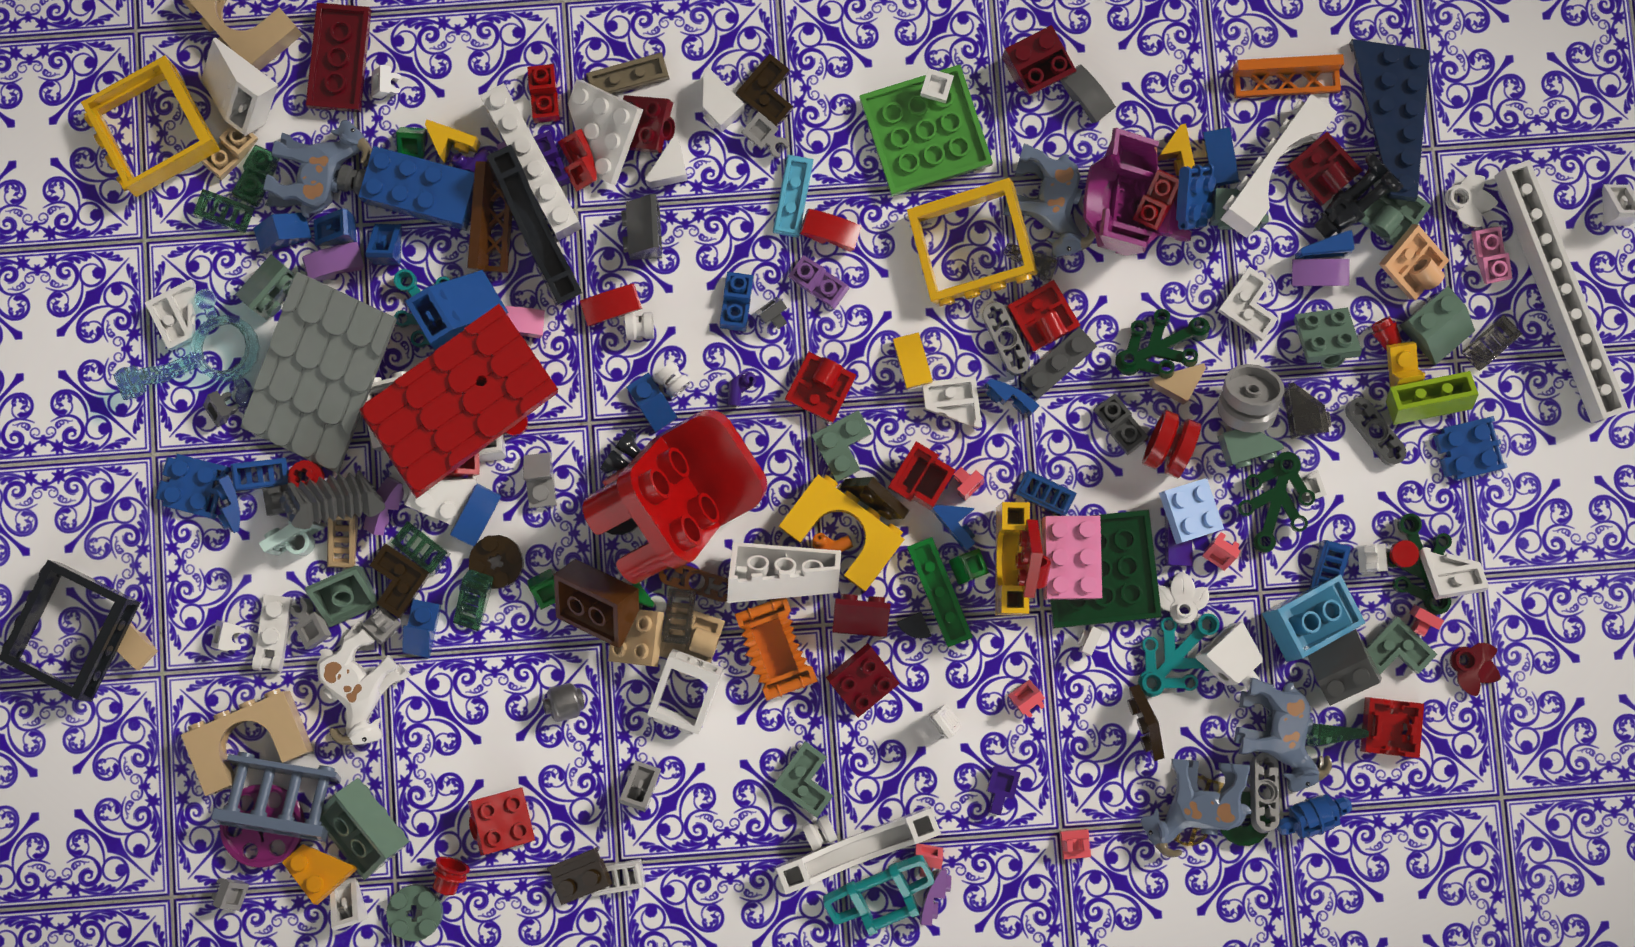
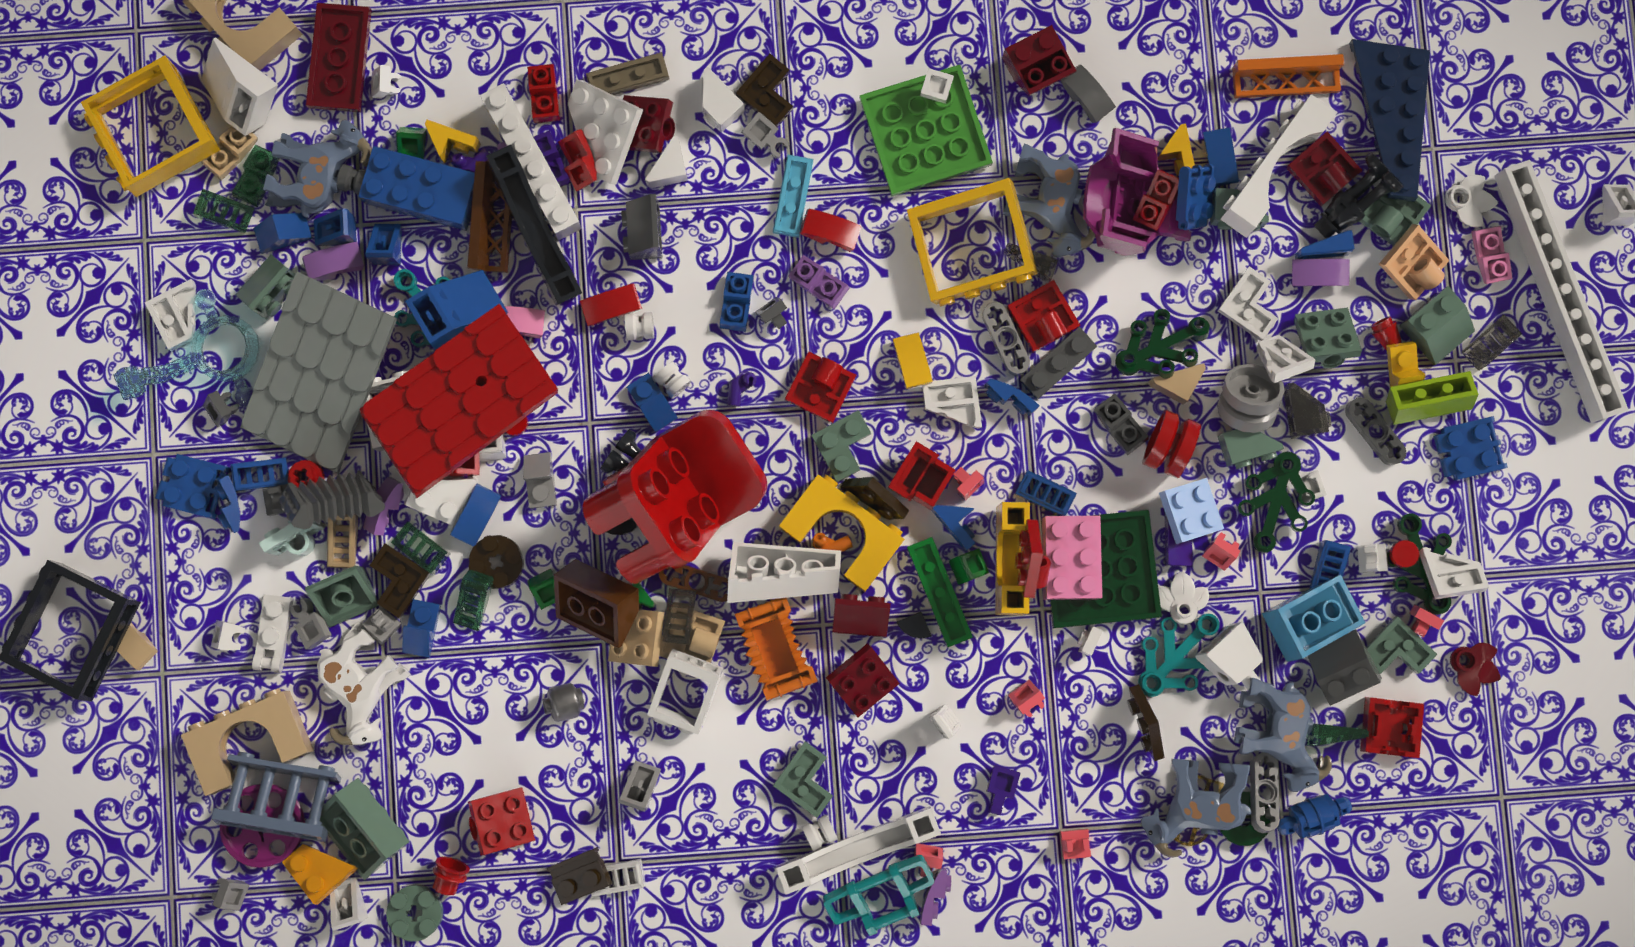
none -> white wing [1257,335,1315,383]

